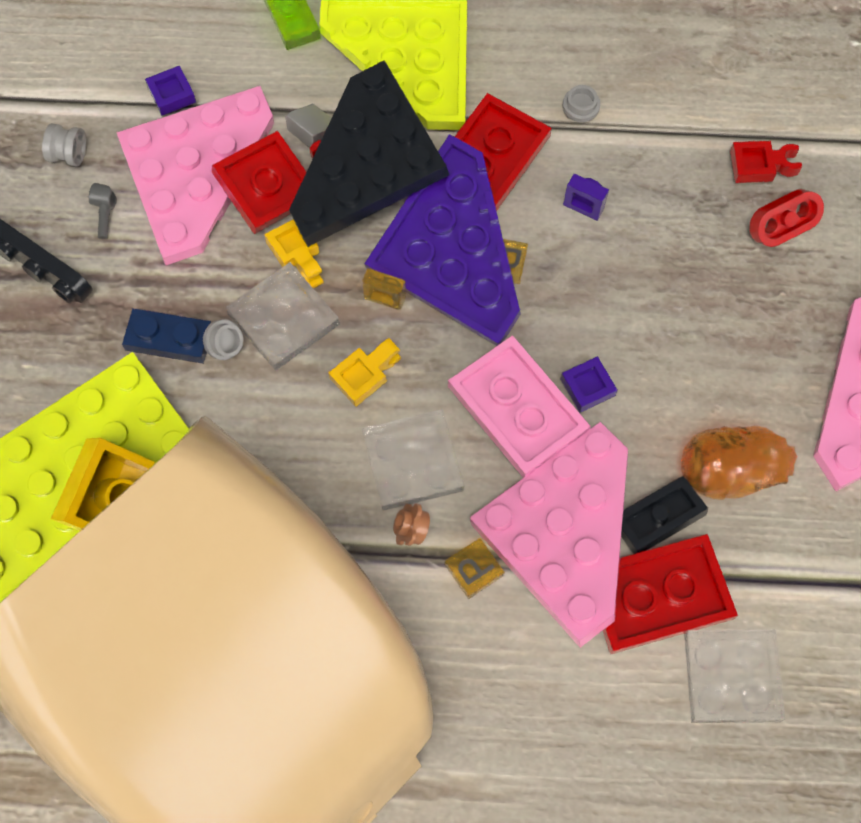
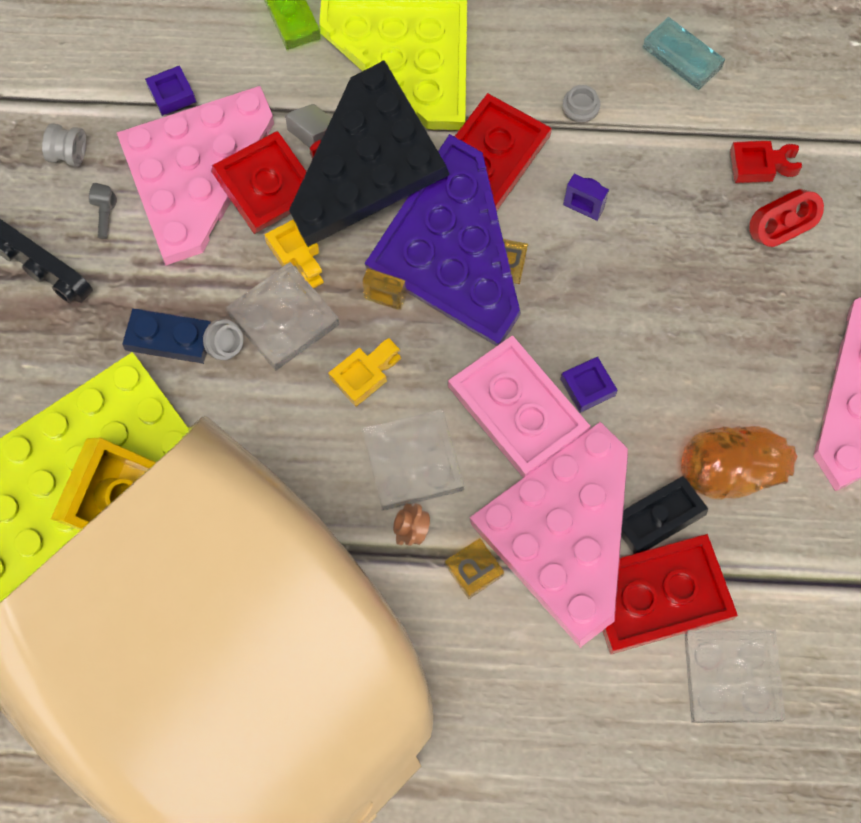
none -> clear light blue plate [642,17,725,90]

